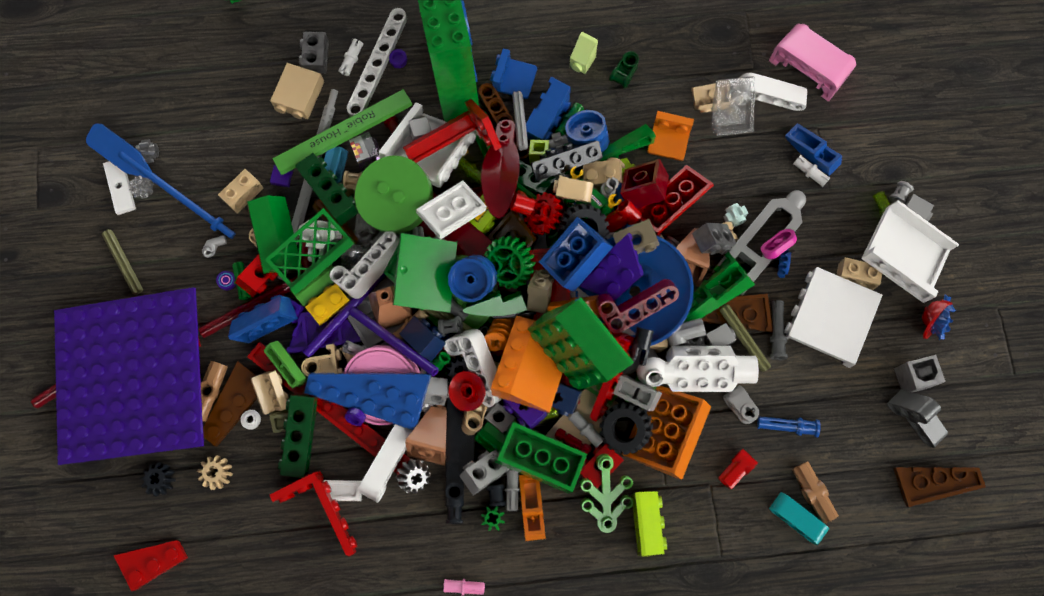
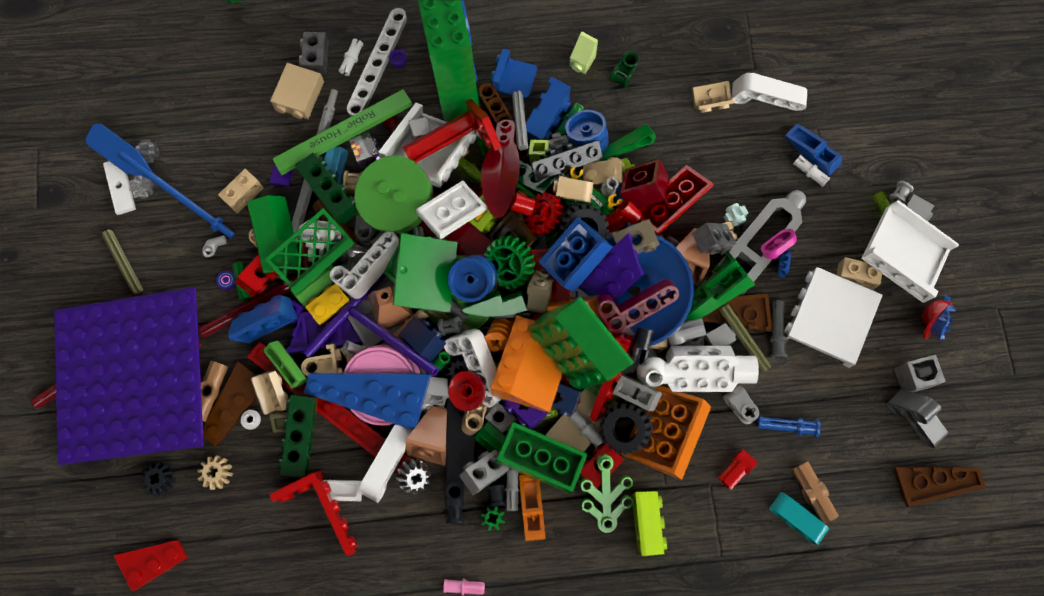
dark purple tile [345,408,366,426] -> none
dark red axle [554,428,591,455] -> none
orange bracket [647,111,694,161] -> none
clear slope [712,76,755,136] -> none
bright pink windscreen [769,24,856,102] -> none

